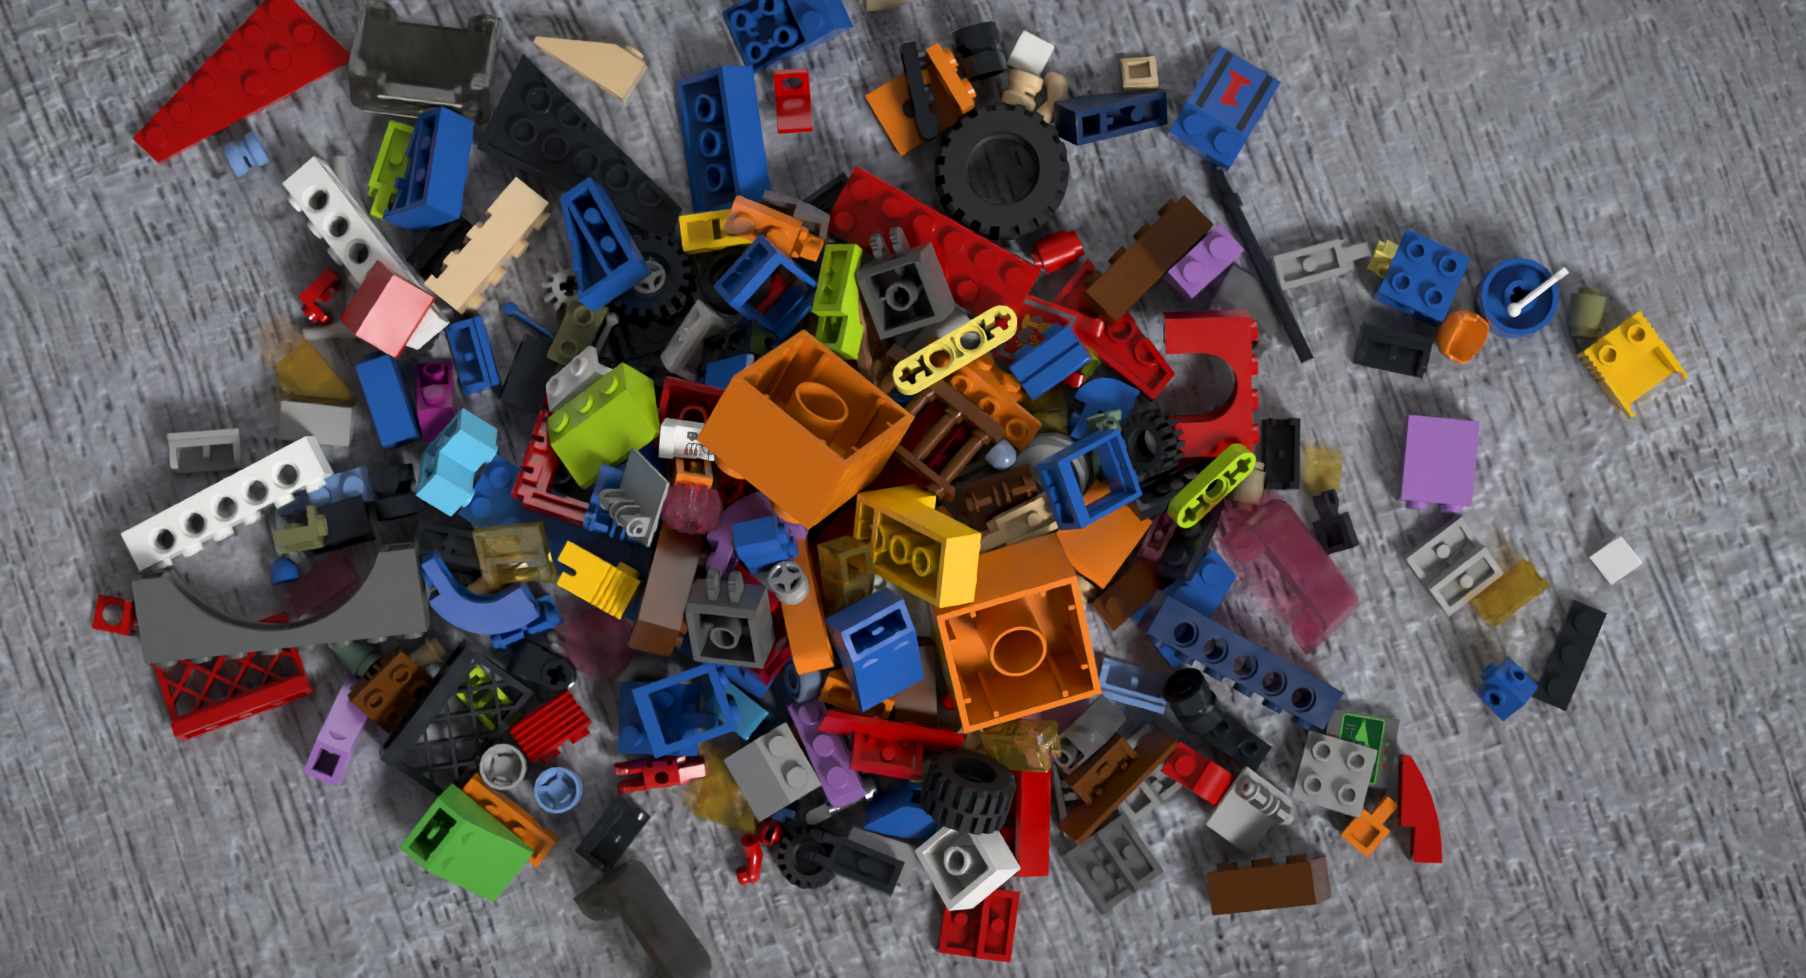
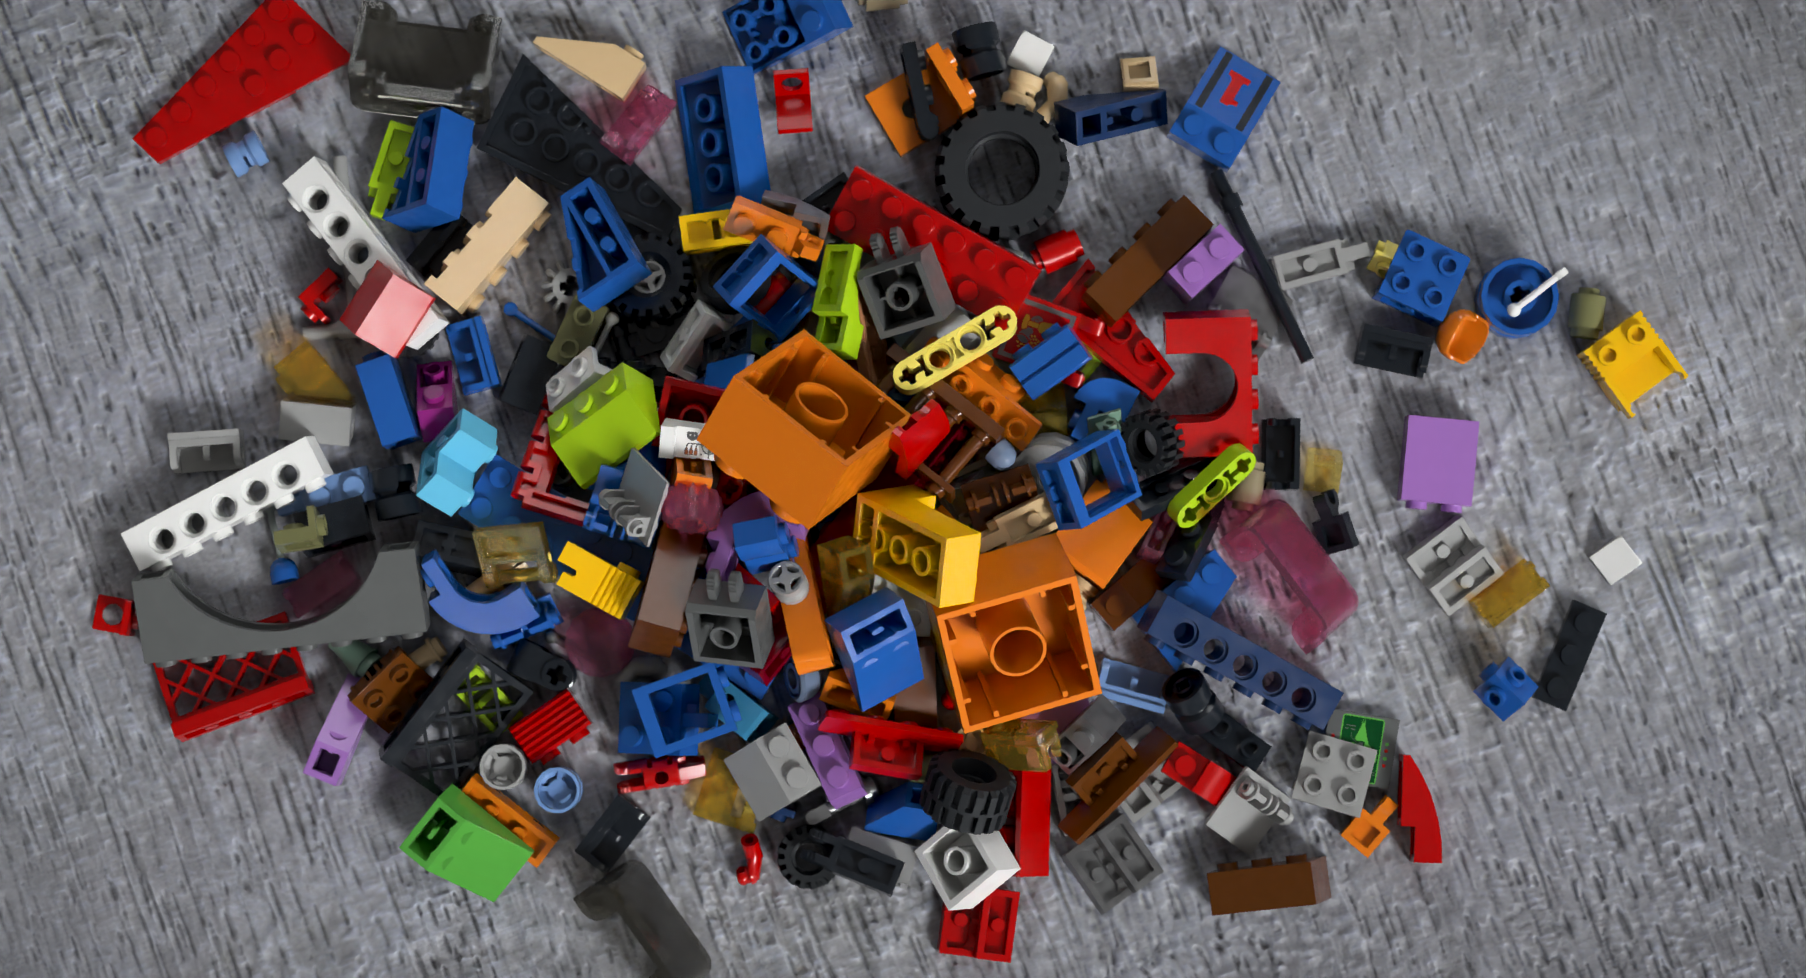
red hinge [756,818,785,846] -> none
none -> clear pink hinge [599,85,677,166]
none -> red slope [888,399,950,480]

